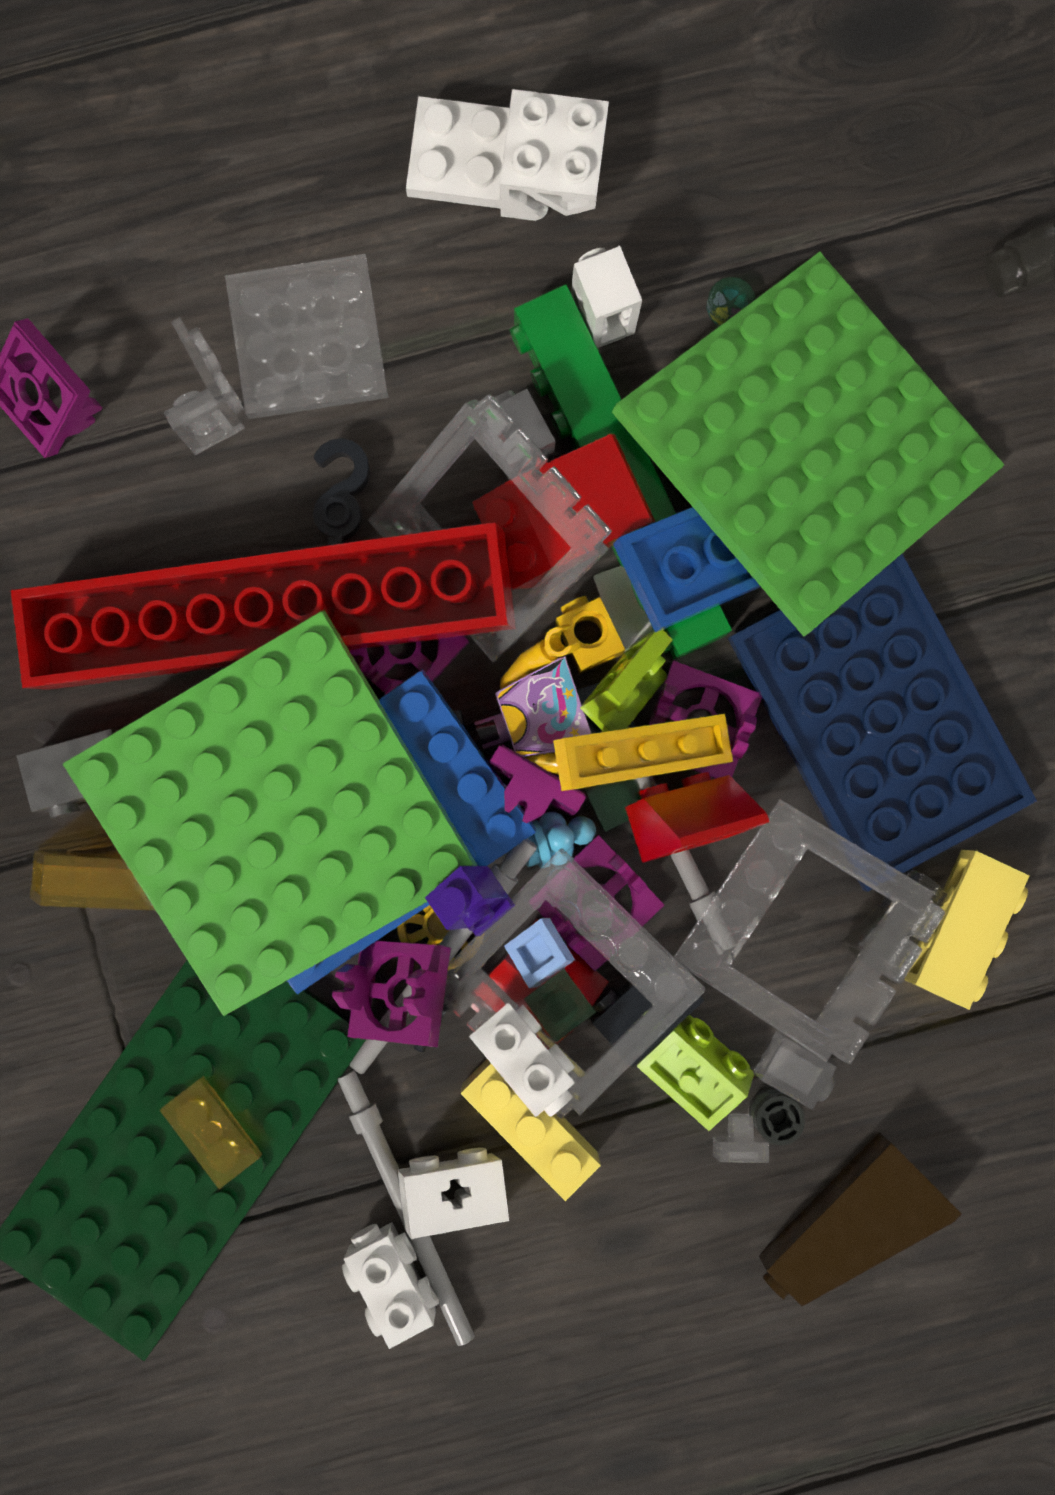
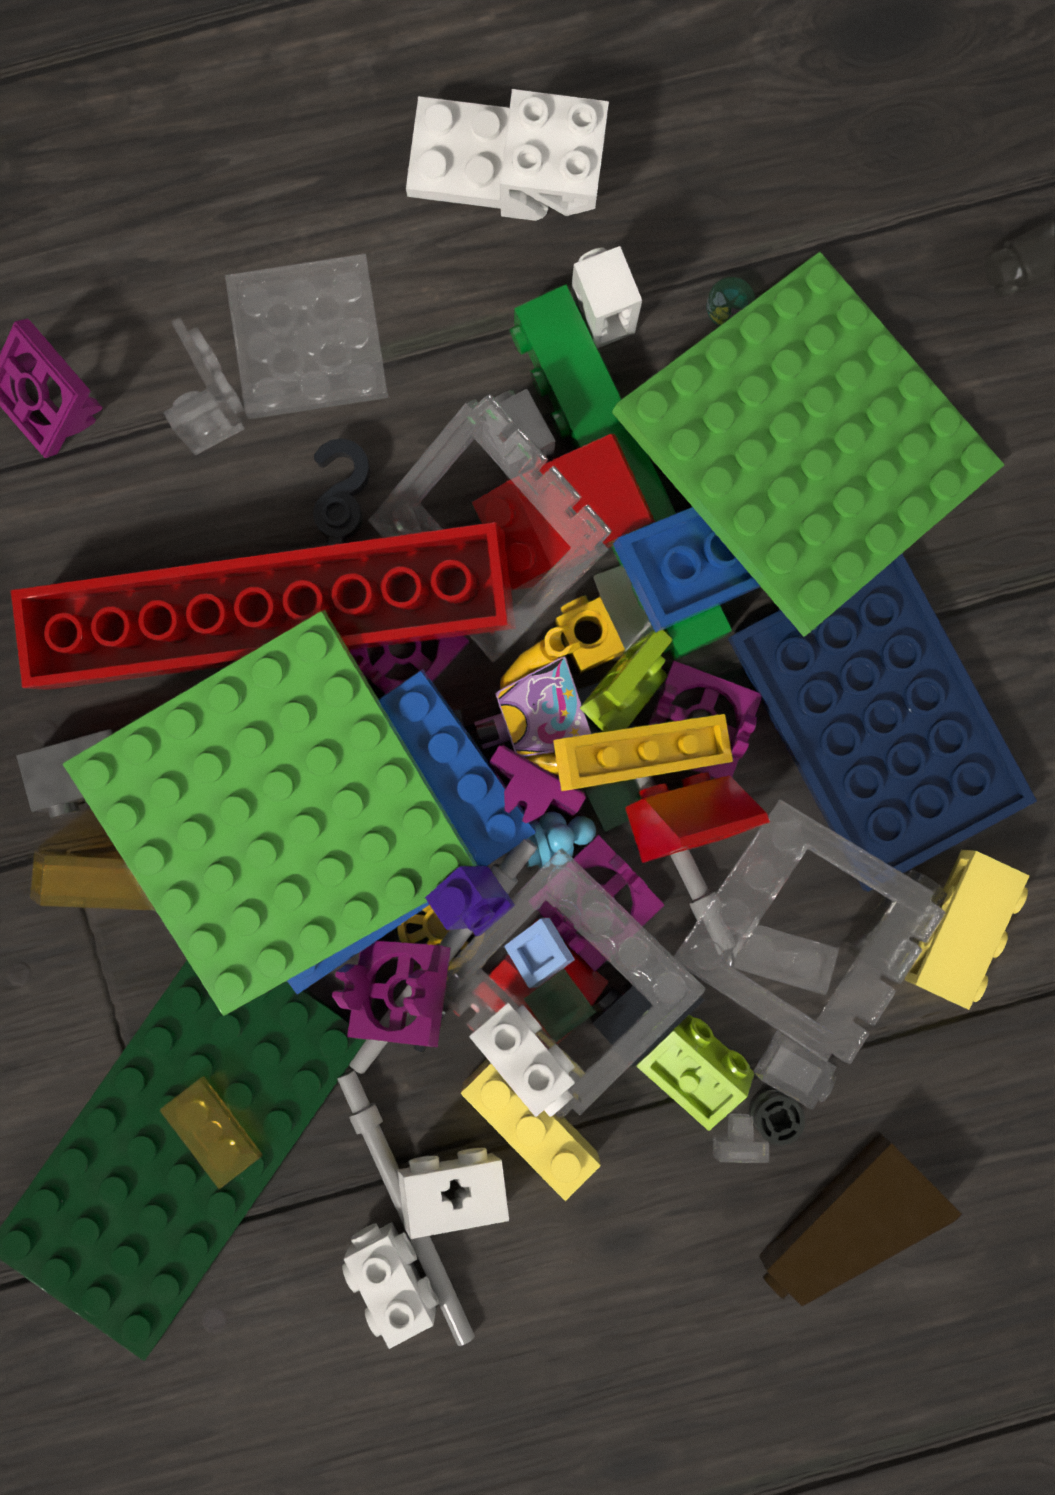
none -> clear plate [730,920,839,995]

